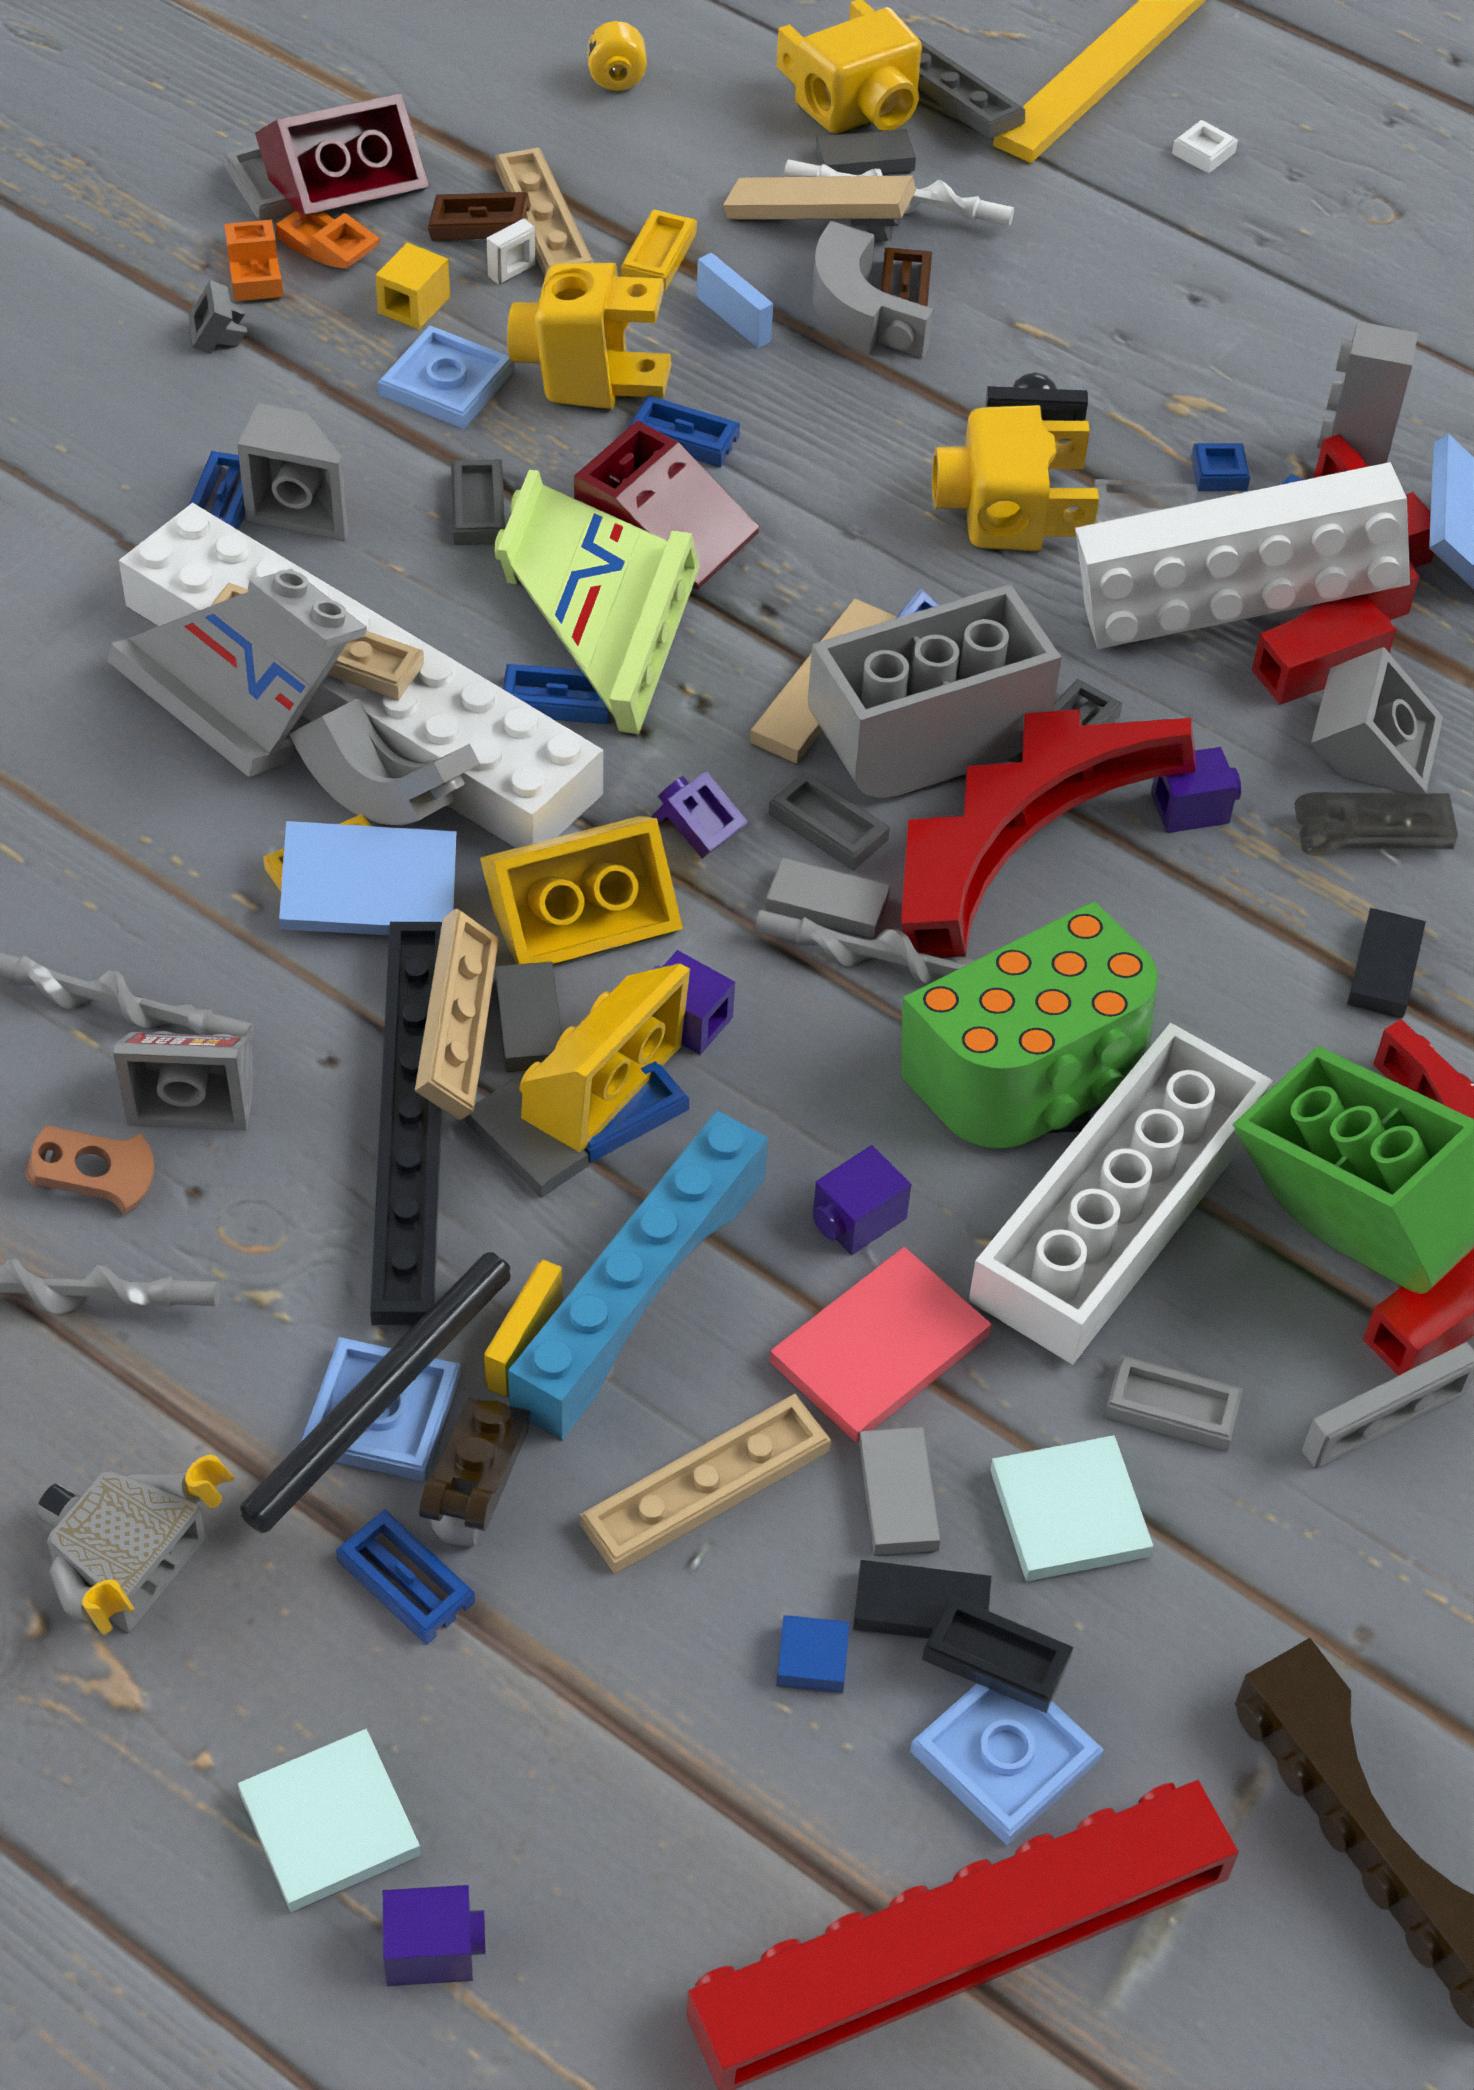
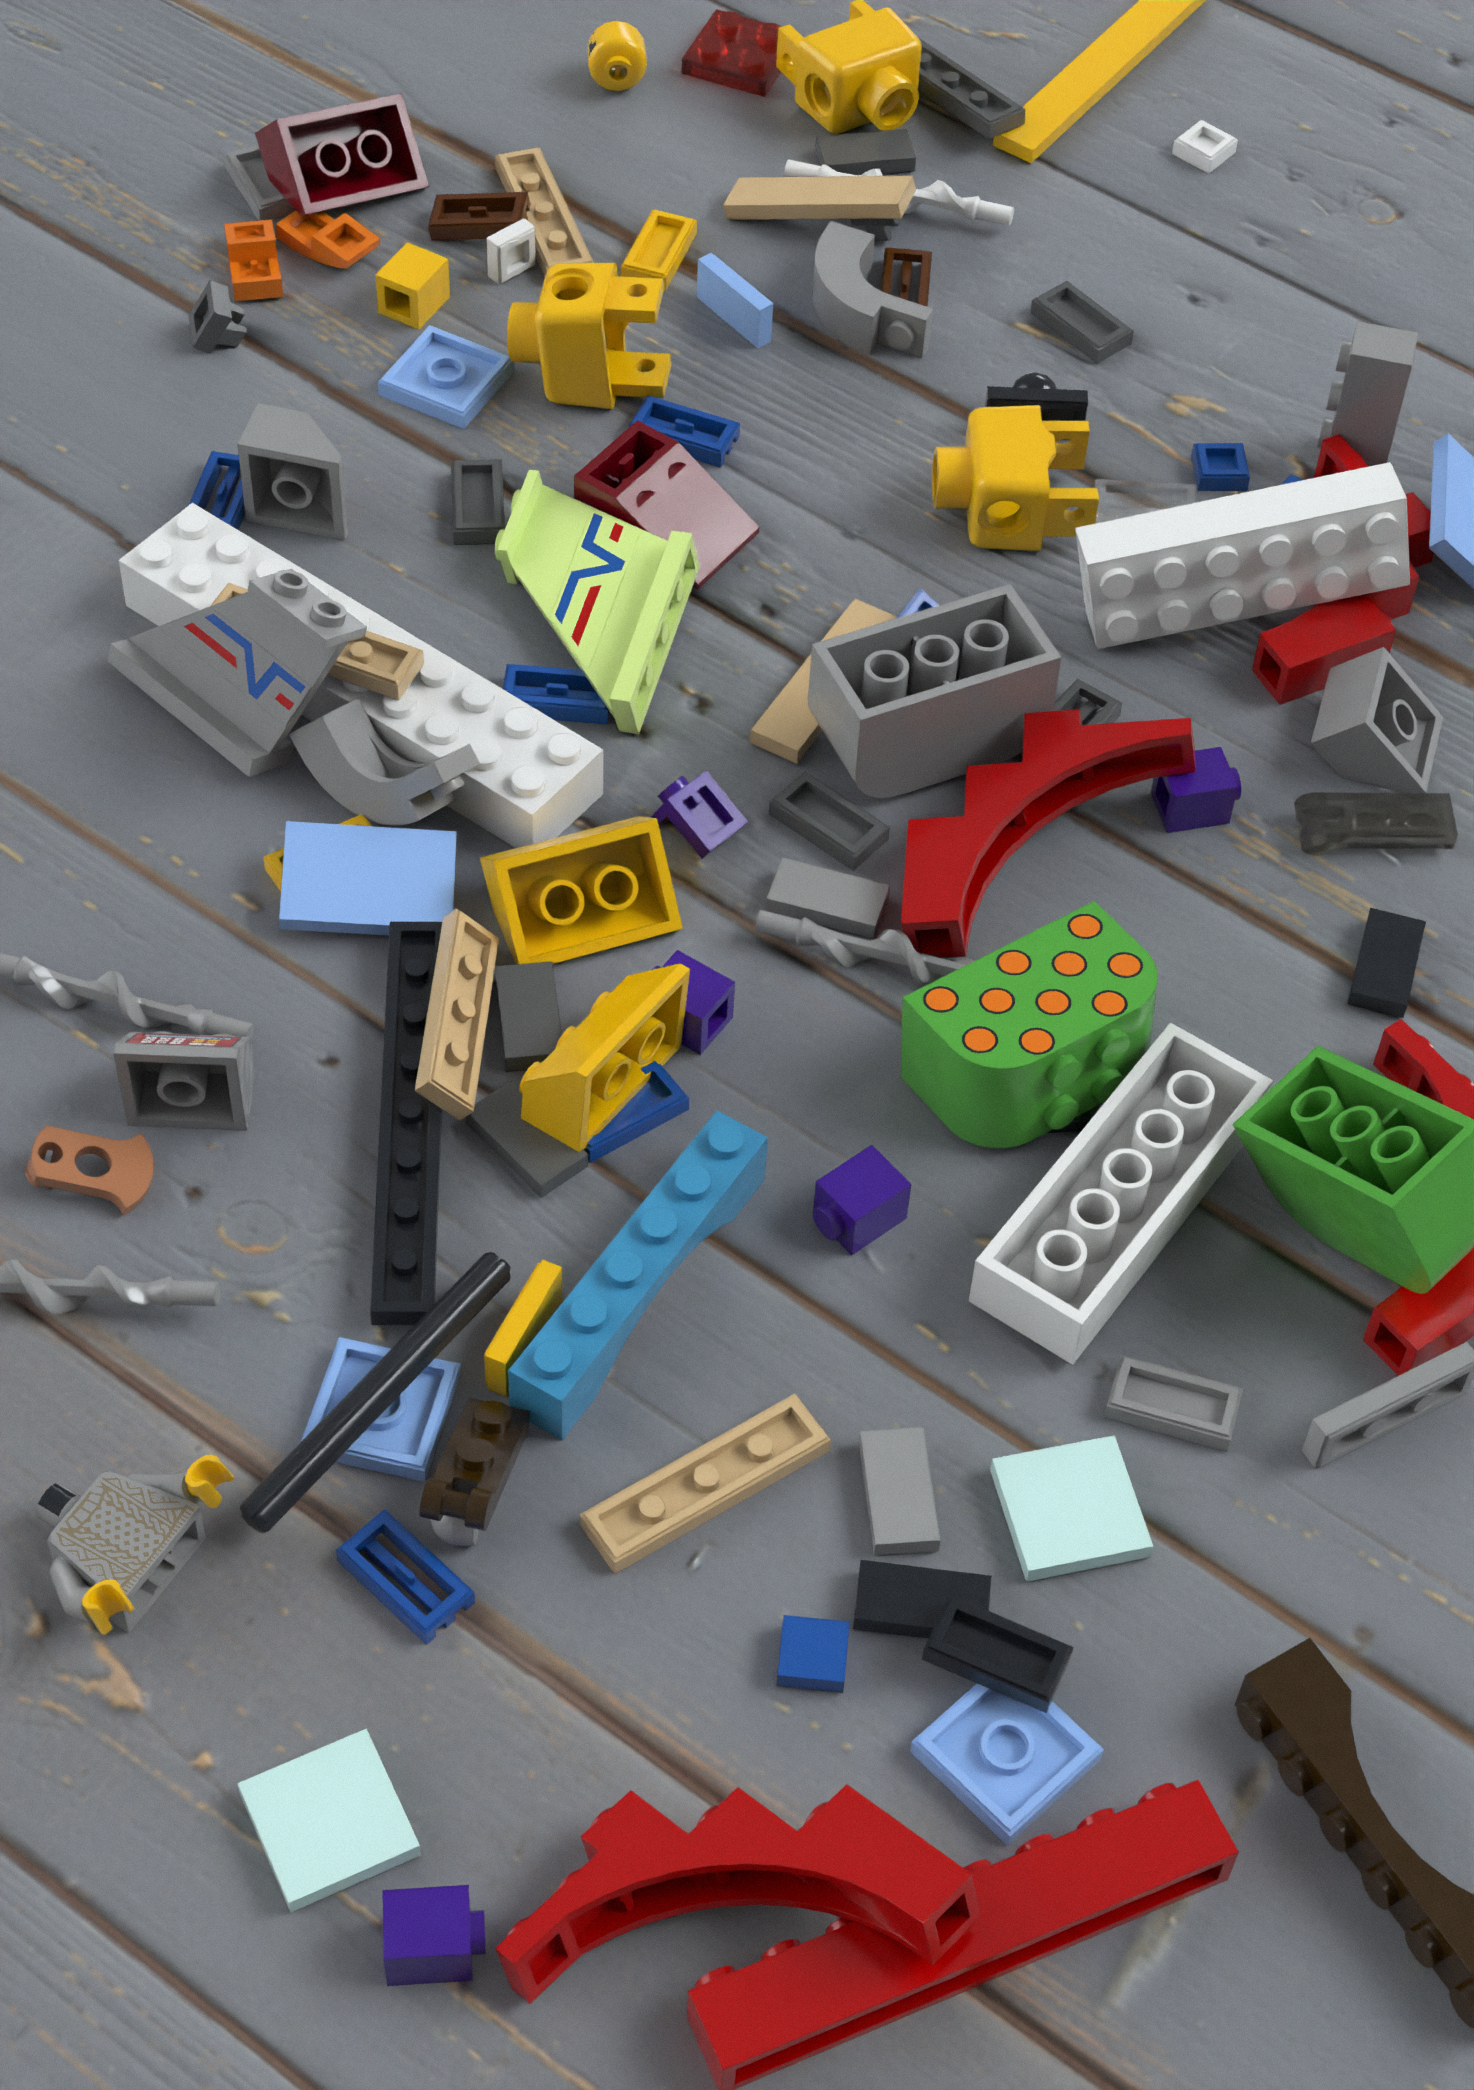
coral tile [769,1246,992,1444] -> none
none -> red arch [495,1784,981,2004]
none -> clear red plate [681,9,799,97]
none -> dark grey tile [1030,281,1134,364]

